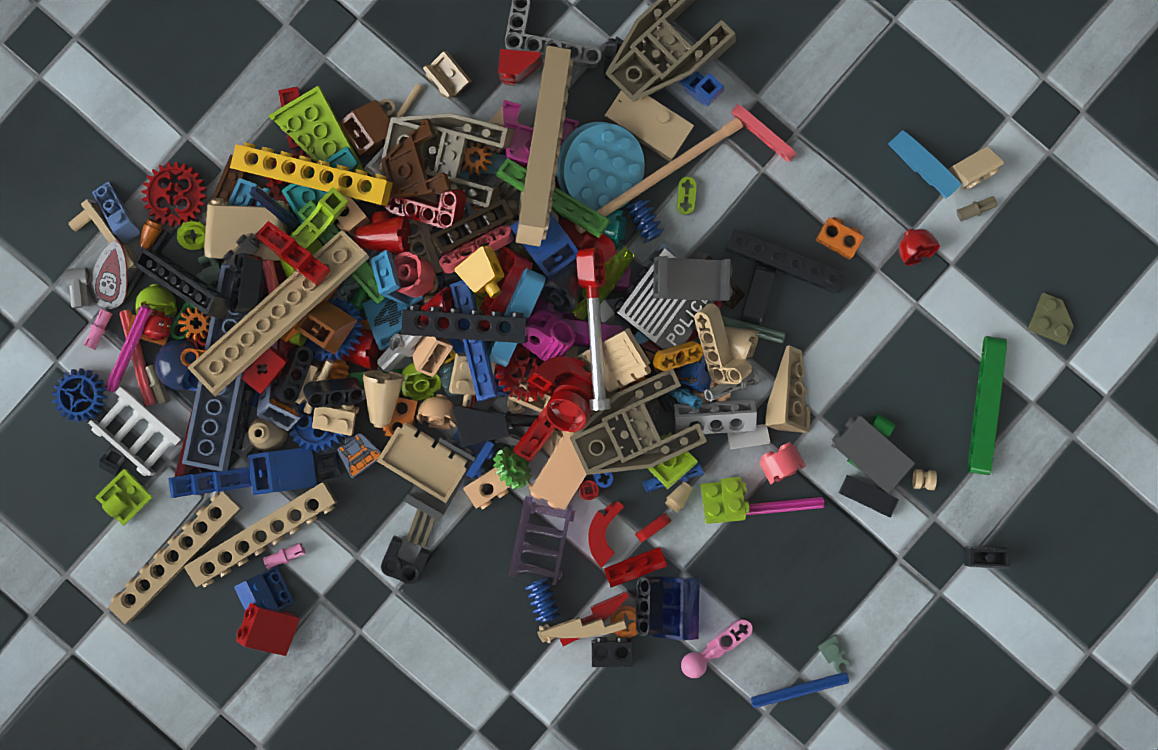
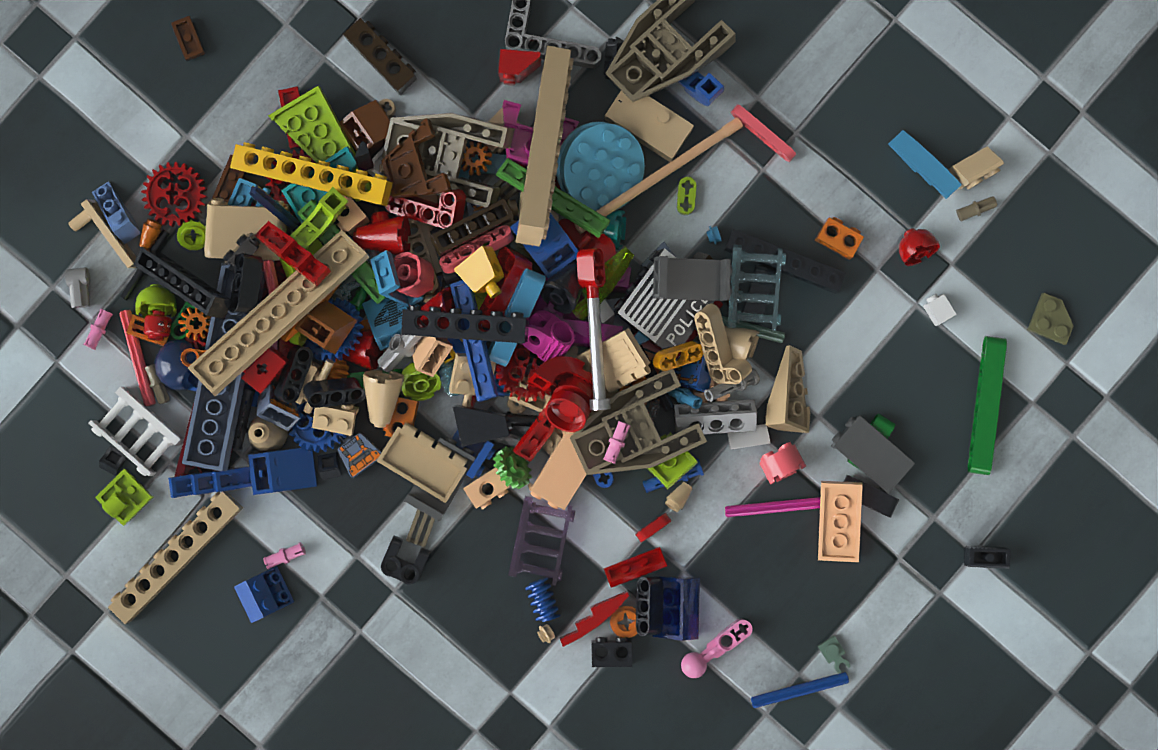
blue gear [51,368,108,422] -> none
shield [89,241,128,309] -> none
dark pink axle [105,305,152,392] -> none
tan brick [184,482,338,588] -> none
sand green piece [197,255,221,286] -> none
red panel [236,603,300,656] -> none
tan bar [394,84,423,118] -> none
light nougat cylinder [417,394,456,430] -> none
tan bracket [423,51,471,98] -> none
tan slope [541,617,627,638] -> none
red wheel [579,480,599,500] -> none
red arch [588,501,624,568] -> none
blue piece [626,199,665,244] -> none
lime plate [700,477,749,524] -> none
tan wheel [912,469,937,490] -> none
none -> reddish brown plate [171,16,205,61]
none -> dark brown brick [343,18,417,95]
none -> black slope [355,141,374,171]
none -> bright pink pin [603,421,631,464]
none -> dark azure plate [706,226,722,245]
none -> clear light blue fence [727,245,786,331]
none -> light nougat plate [818,481,862,562]
none -> white brick [923,293,957,326]

